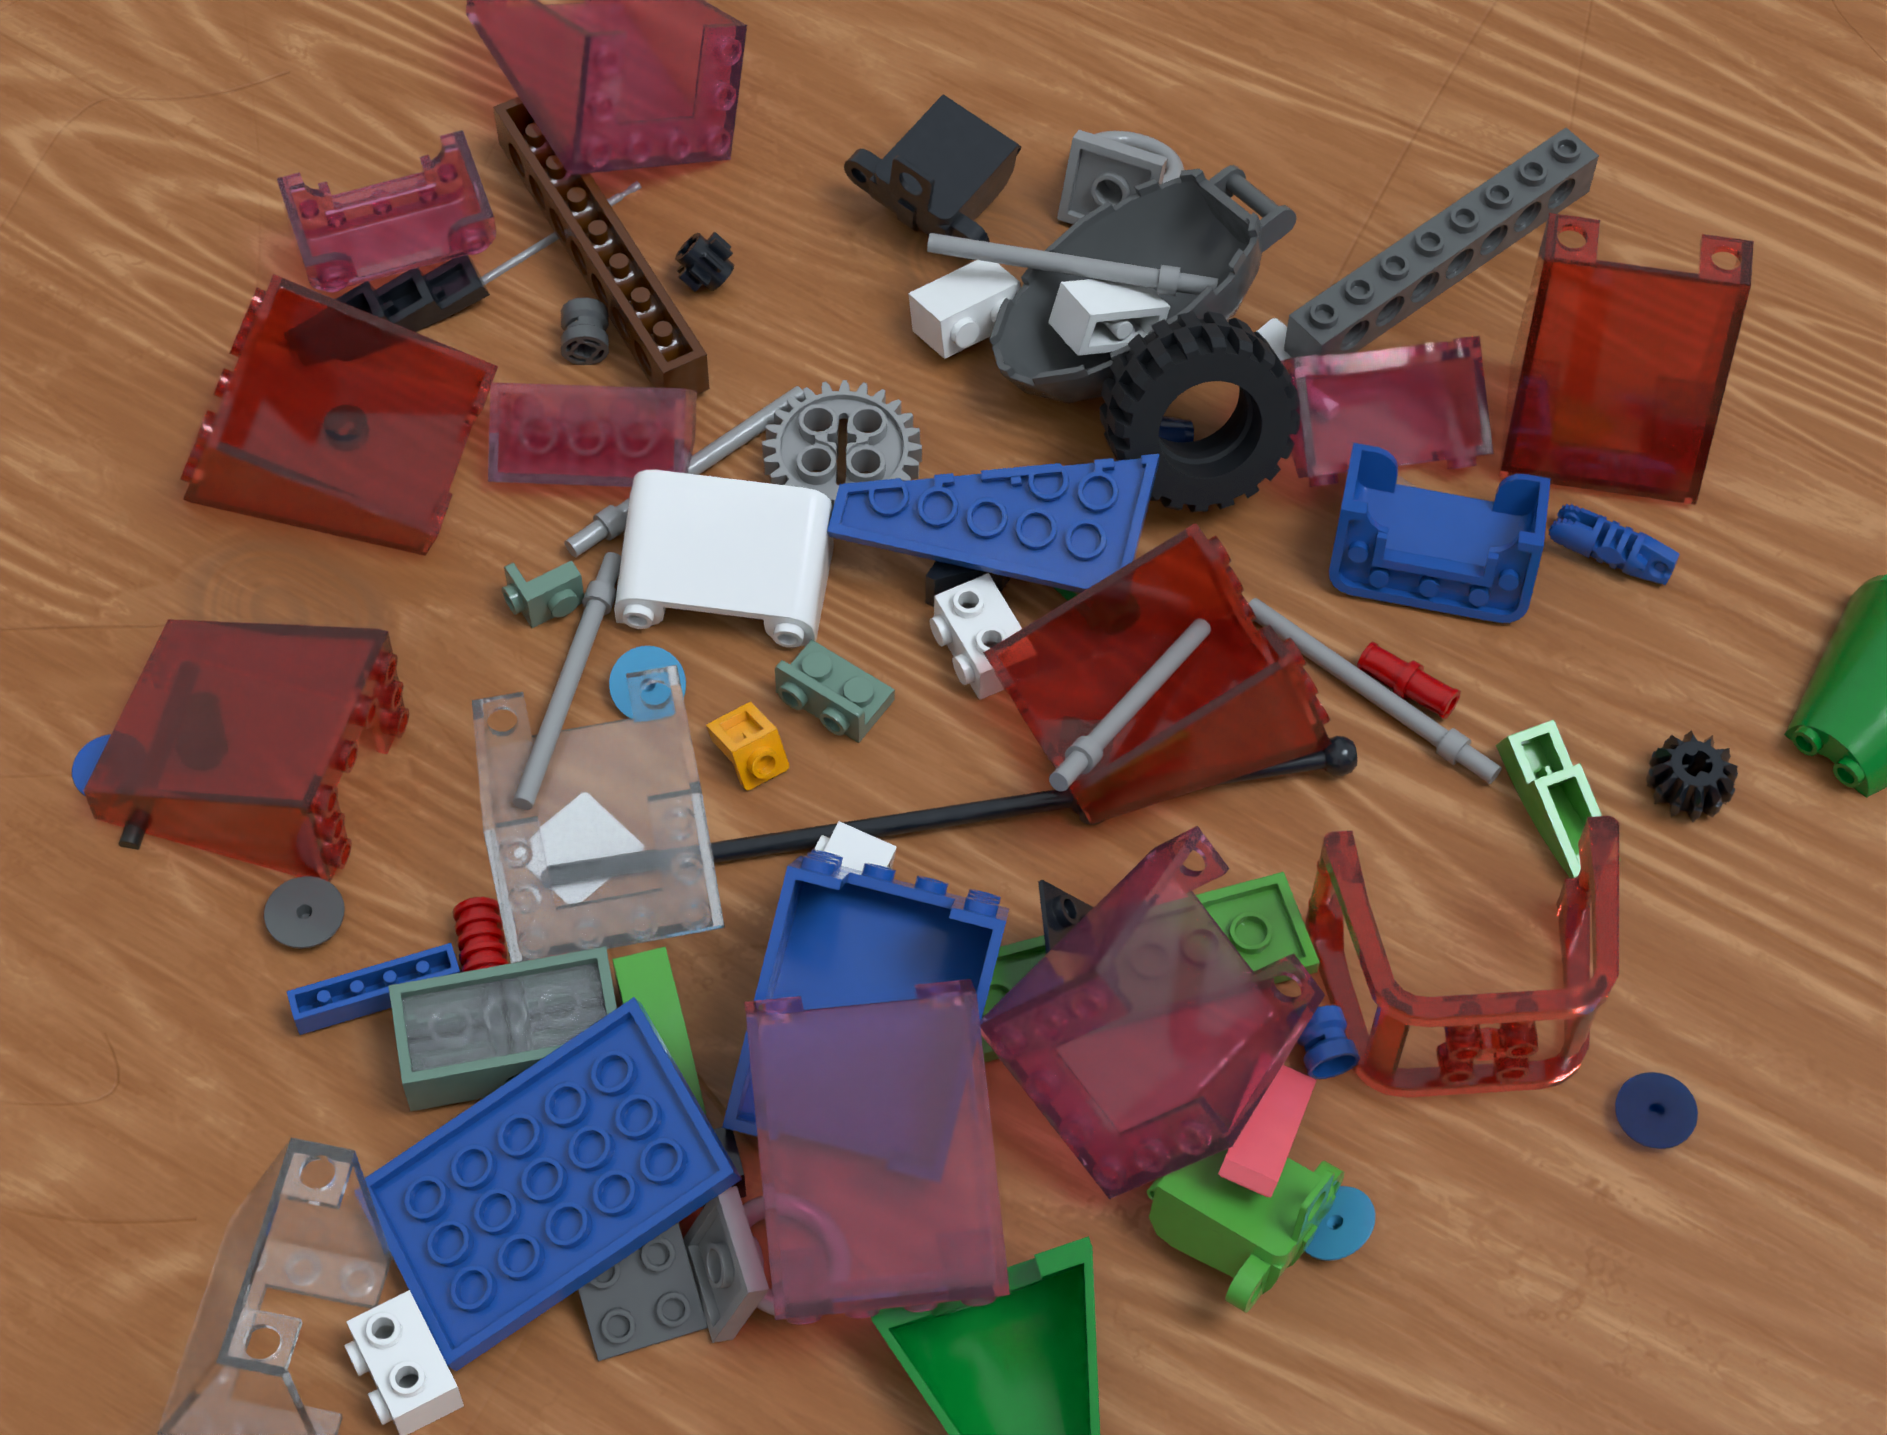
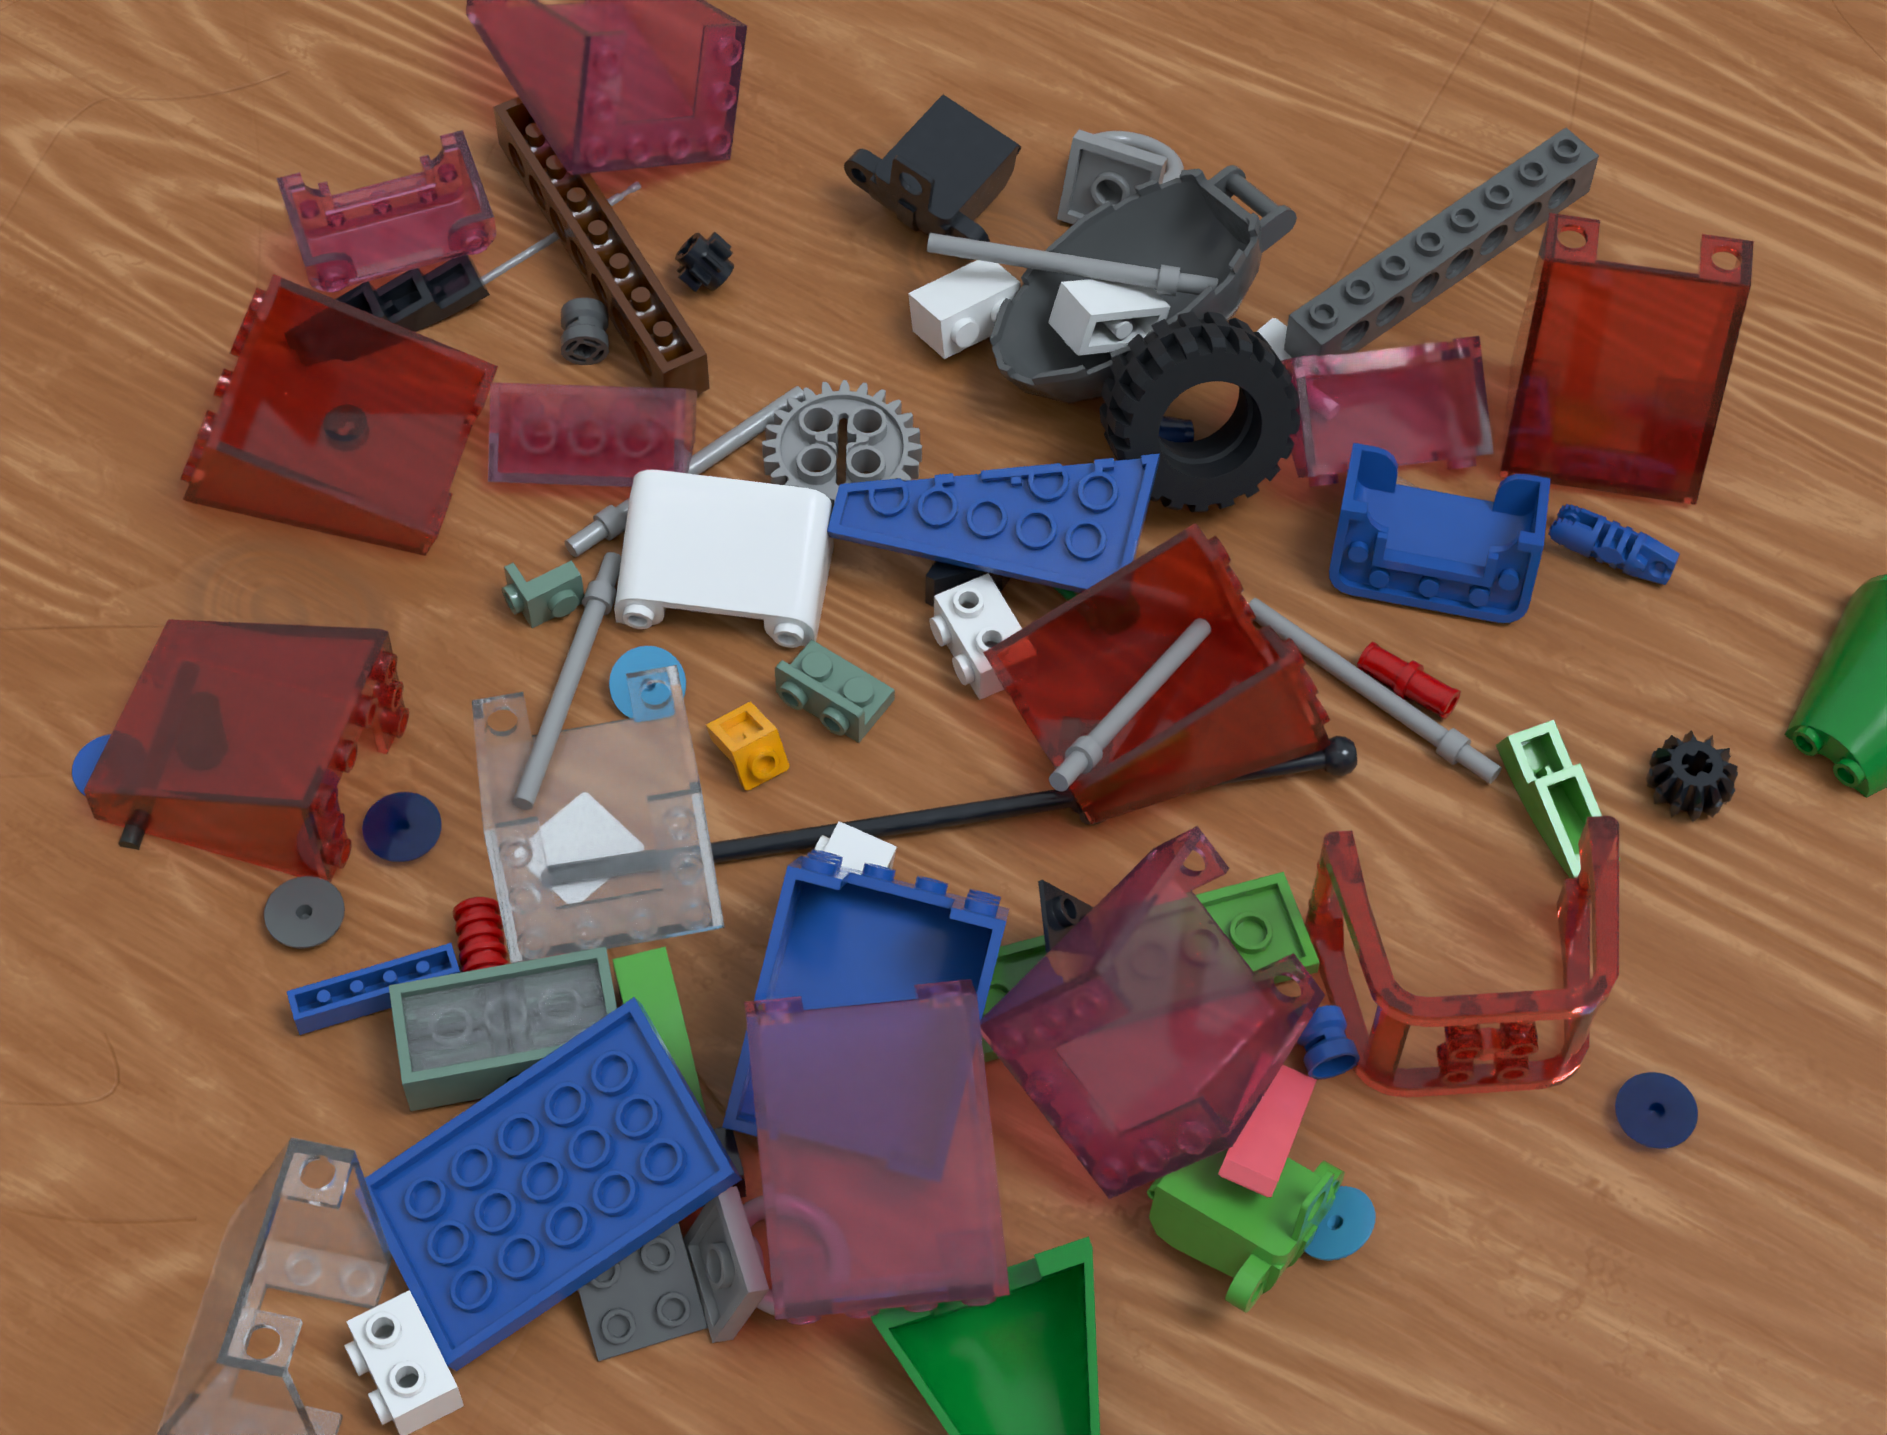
none -> clear blue piece [362,792,442,862]

